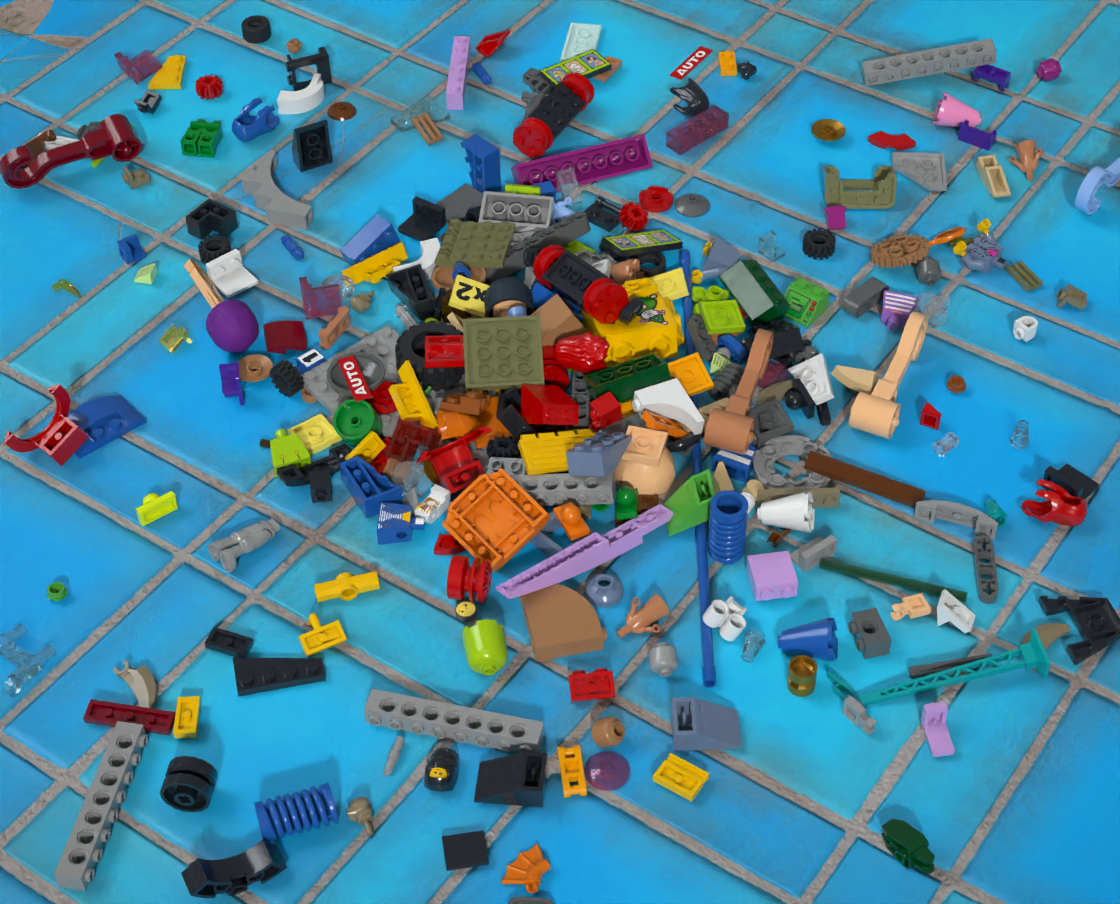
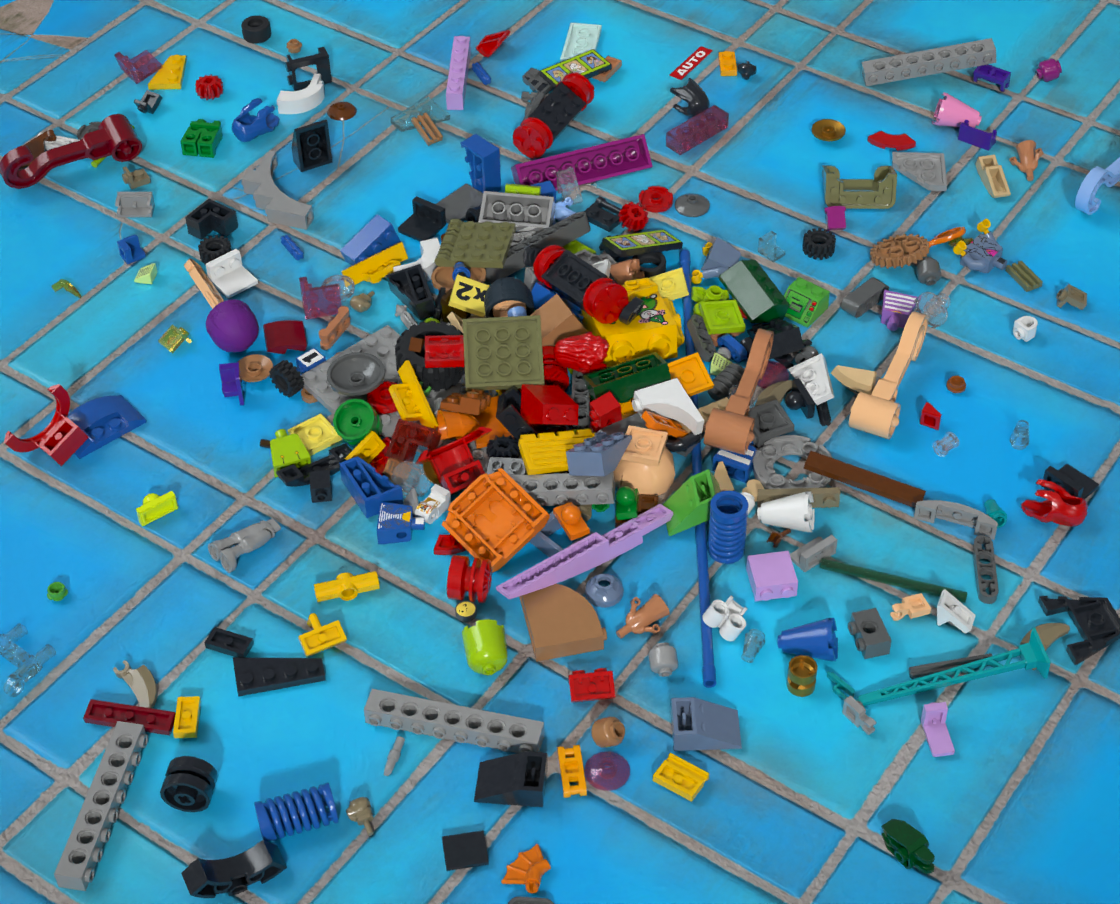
red sticker [337,355,372,402] -> none
black piece [424,748,460,792] -> none
none -> light grey hinge [115,192,155,217]
none -> reddish brown piece [409,337,425,352]

